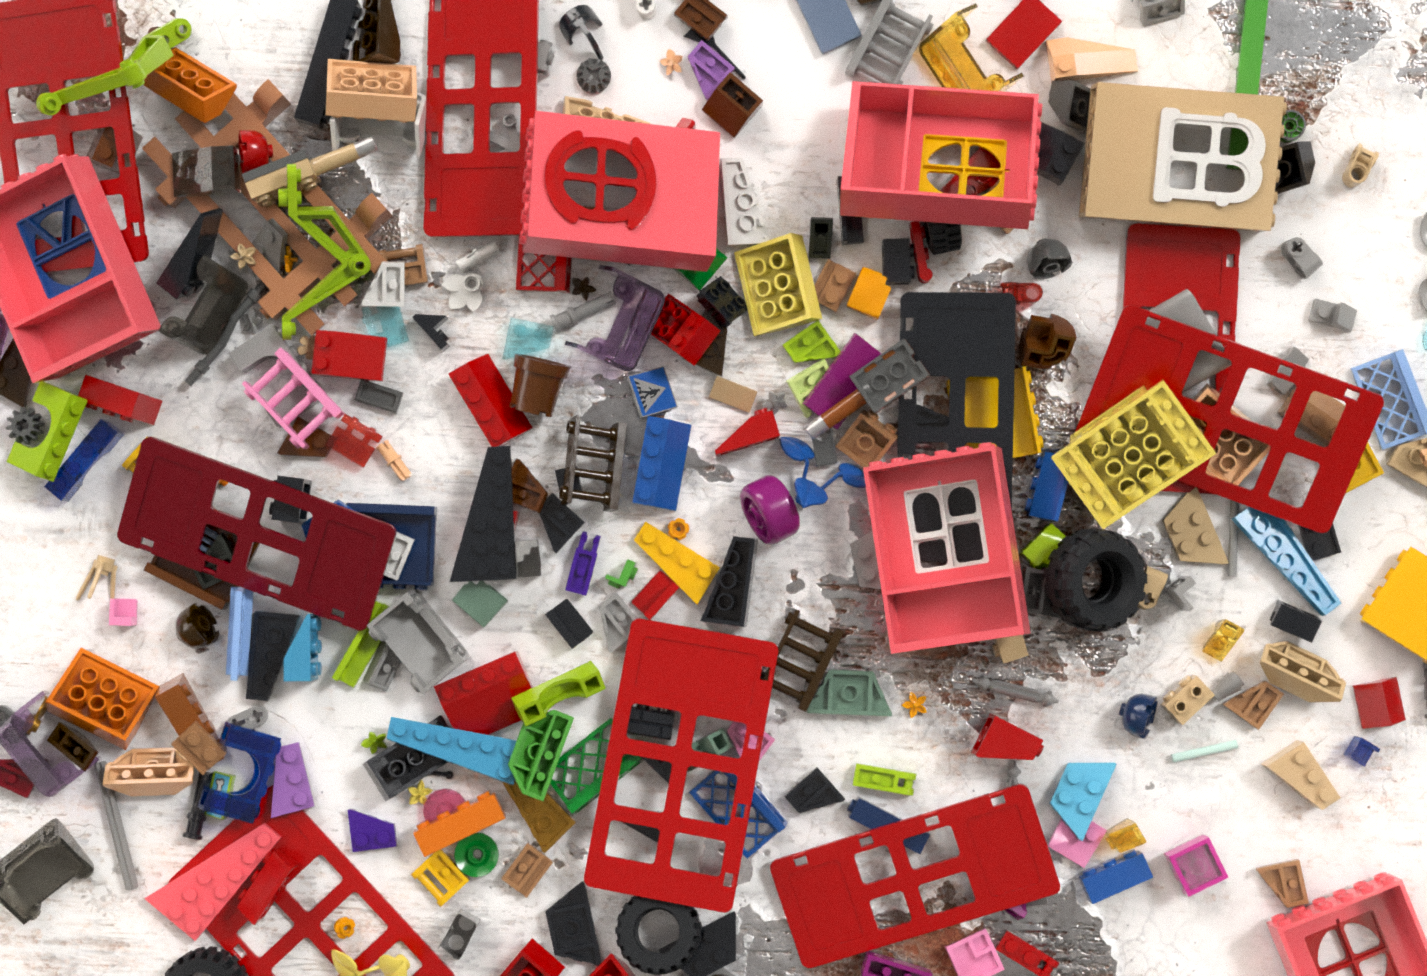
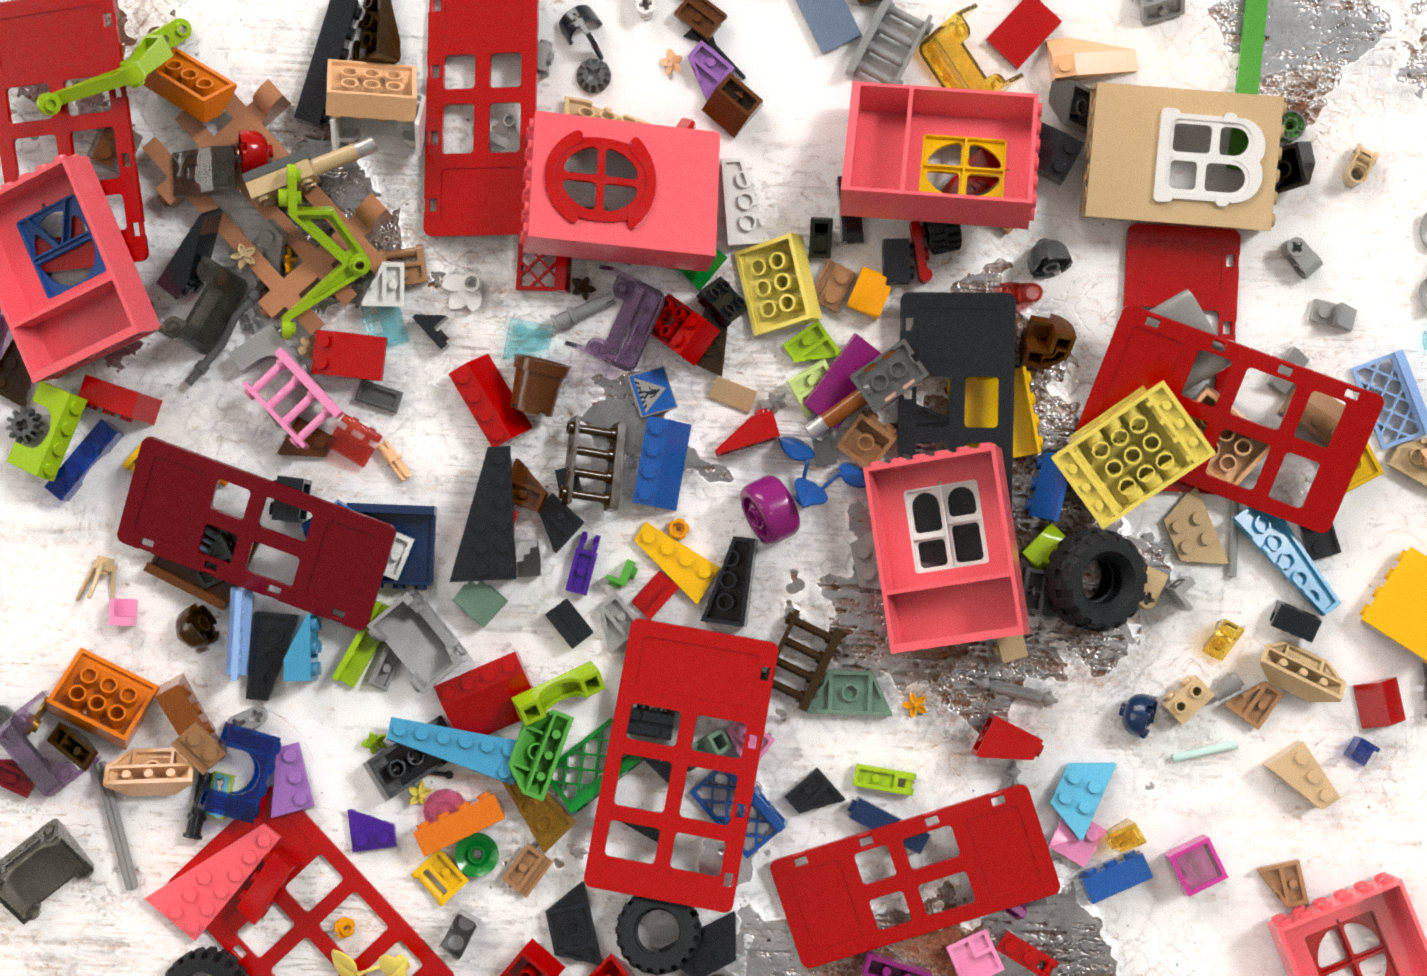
white pin [455,240,500,273] -> none

